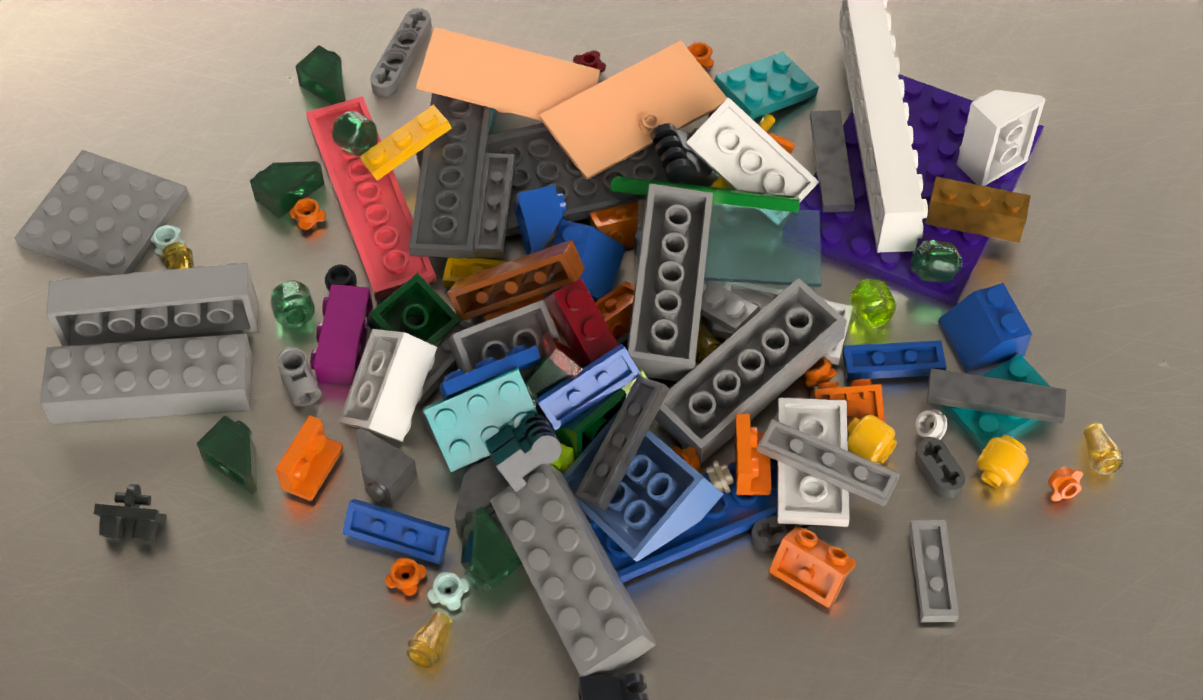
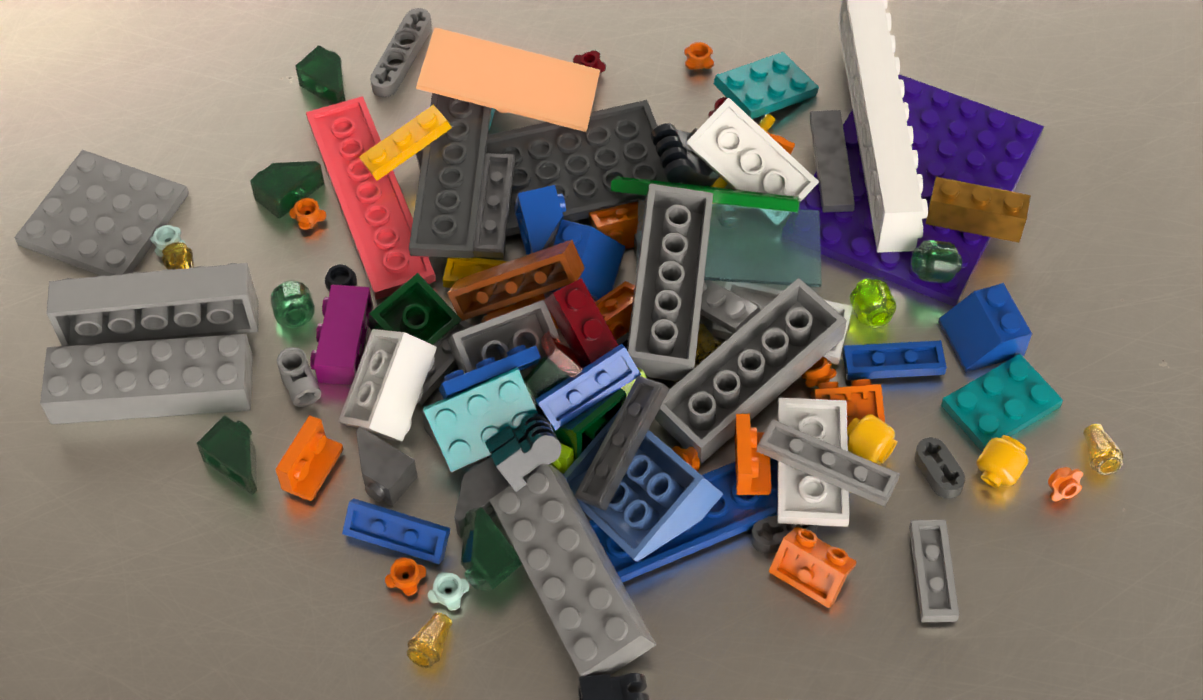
pearl dark grey hips [94,484,166,542] -> none
clear green head [332,111,378,156] -> none
light nougat piece [539,40,727,180] -> none
dark tan plate [706,460,735,494] -> none
white plate [916,409,947,440] -> none
flat silver tile [927,368,1066,424] -> none
white slope [957,90,1046,186] -> none

